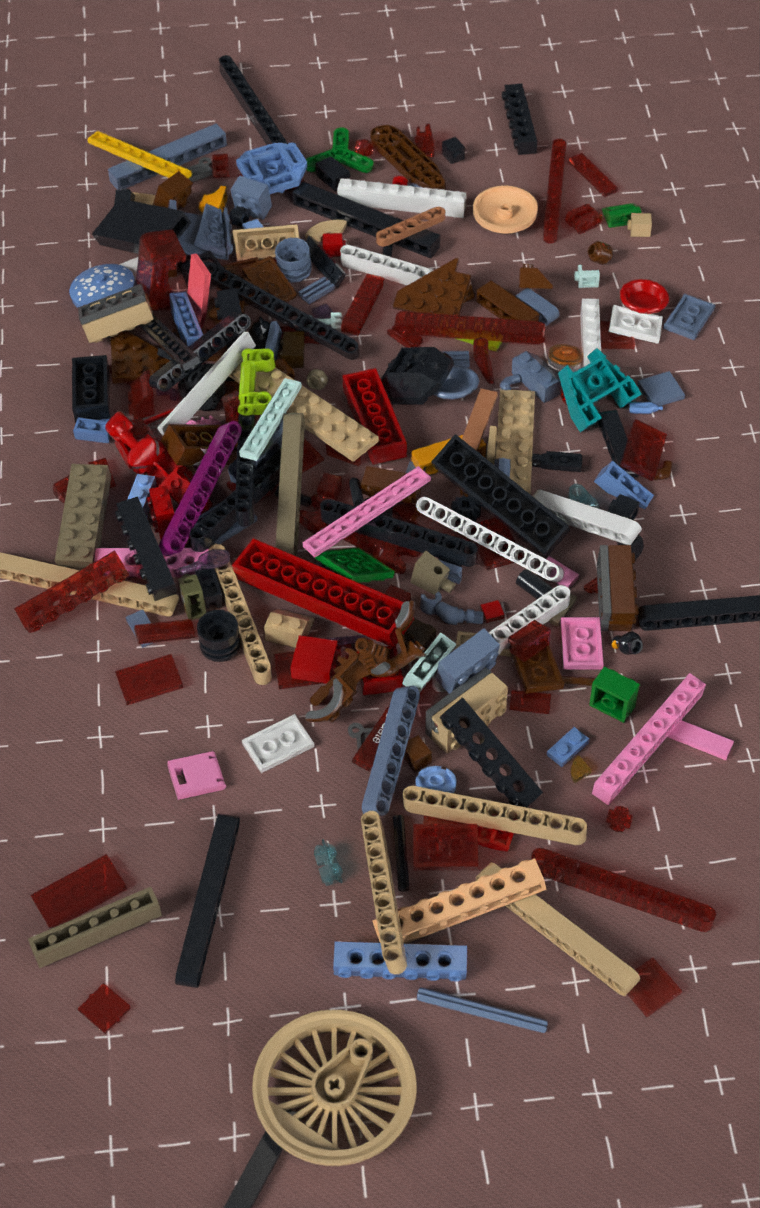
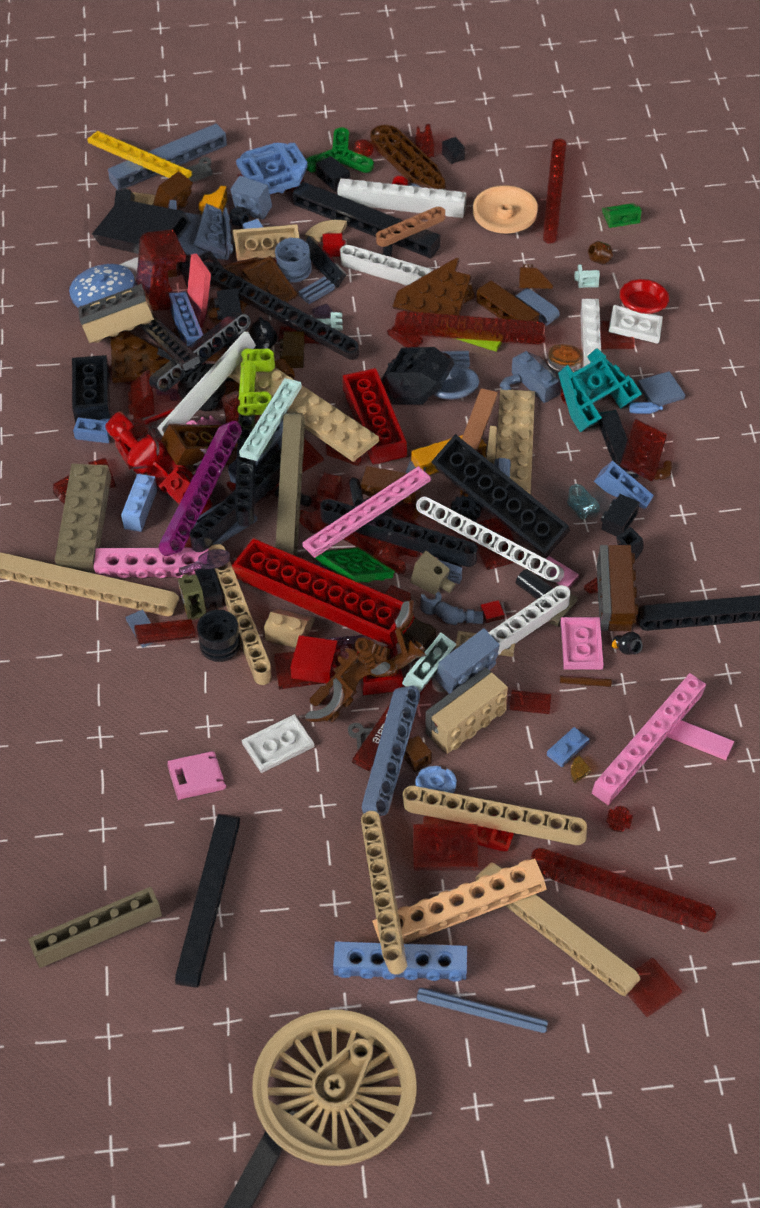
clear red brick [14,550,129,633] -> none
clear red tile [30,854,127,929] -> none
clear red piece [77,983,131,1034] -> none
black brick [115,496,177,601] -> none
clear red tile [115,654,184,705] -> none
red brick [147,485,174,540] -> none
clear red slope [212,153,229,178] -> none
black beam [219,55,288,145] -> none
sand blue tile [265,321,282,361] -> none
dark tan animal [307,369,329,390] -> none
clear light blue hinge [314,839,343,886] -> none
clear red beam [341,273,384,336] -> none
black axle [393,815,410,892] -> none
black brick [440,697,543,808] -> none
clear red piece [473,337,494,384] -> none
black brick [502,83,538,155] -> none
clear red hinge [508,620,551,662] -> none
reddish brown plate [509,640,565,693] -> none
black hinge [532,451,582,472] -> none
white beam [533,490,642,545] -> none
clear red brick [565,204,603,234] -> none
clear red tile [569,153,618,197] -> none
green brick [589,666,640,723] -> none
tan brick [627,213,652,237] -> none
sand blue tile [663,294,715,340] -> none

